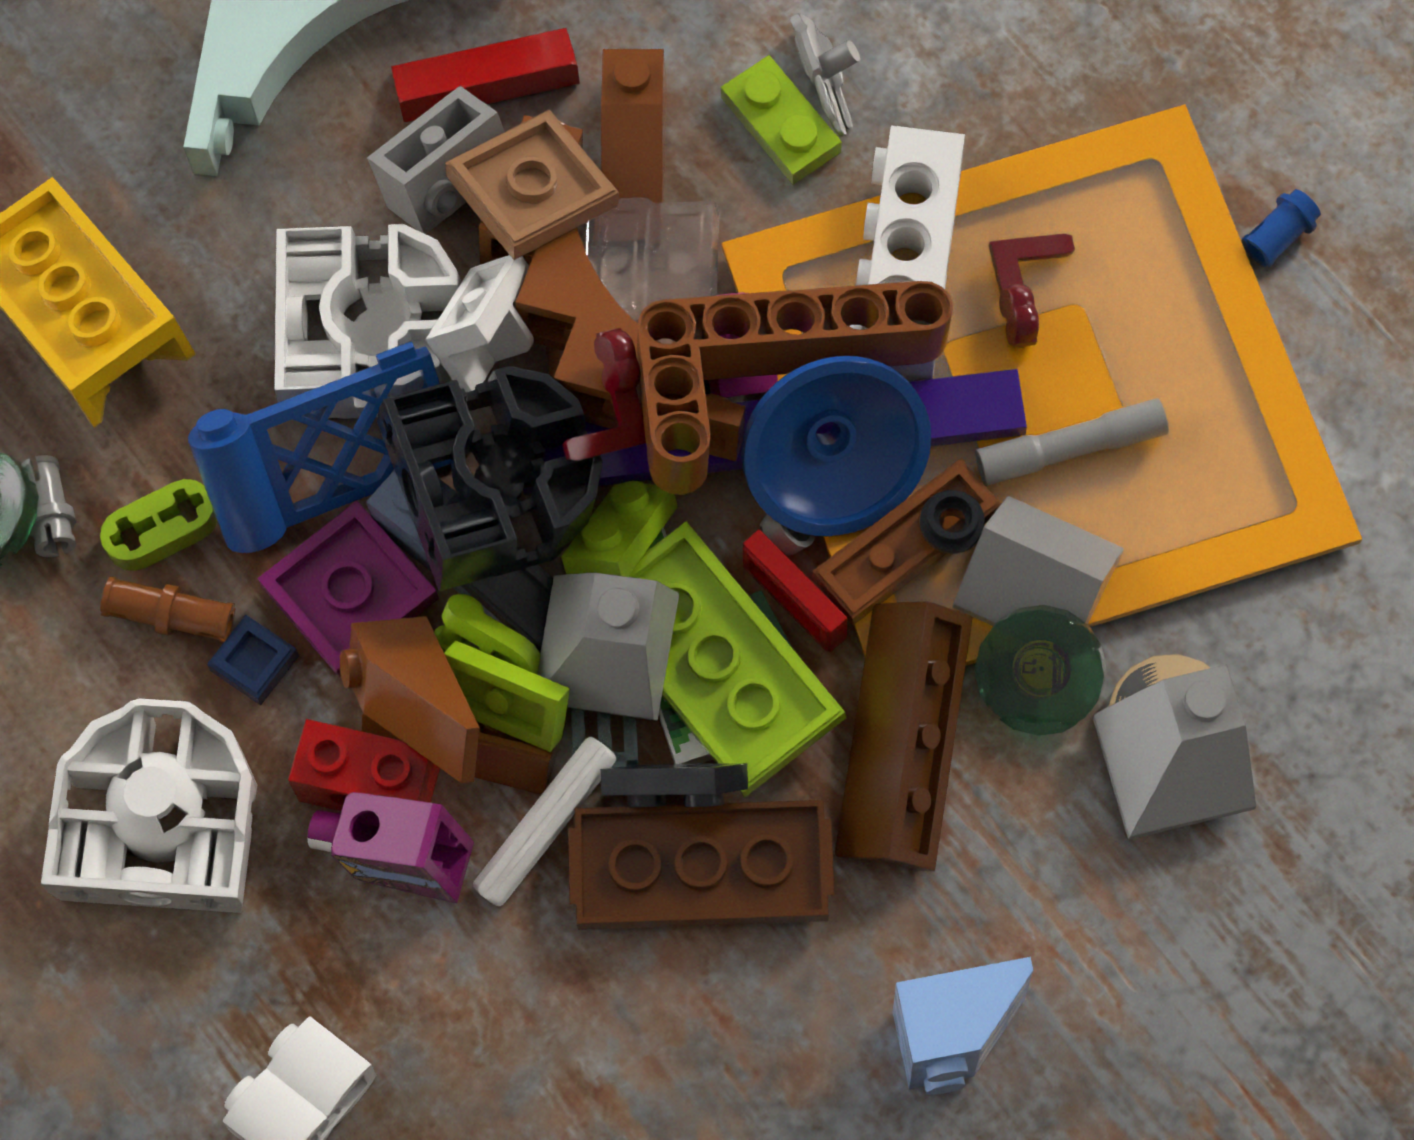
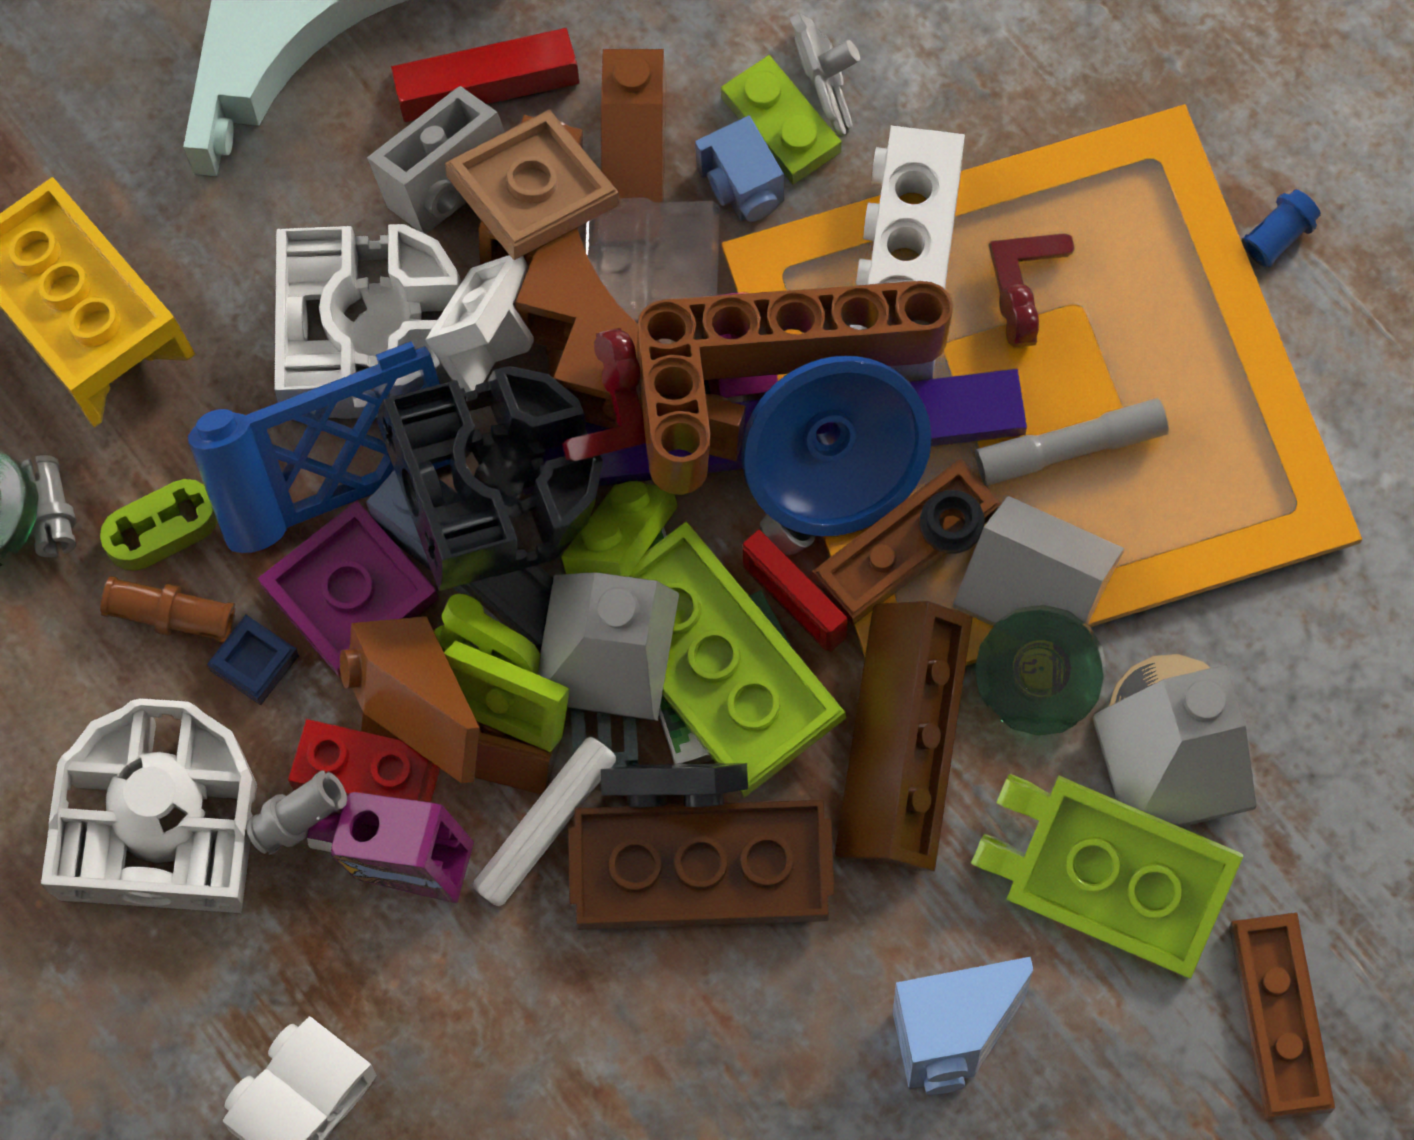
none -> light grey pin [246,771,347,855]
none -> medium blue brick [695,115,784,222]
none -> lime tile [971,774,1243,979]
none -> dark orange tile [1229,912,1335,1121]

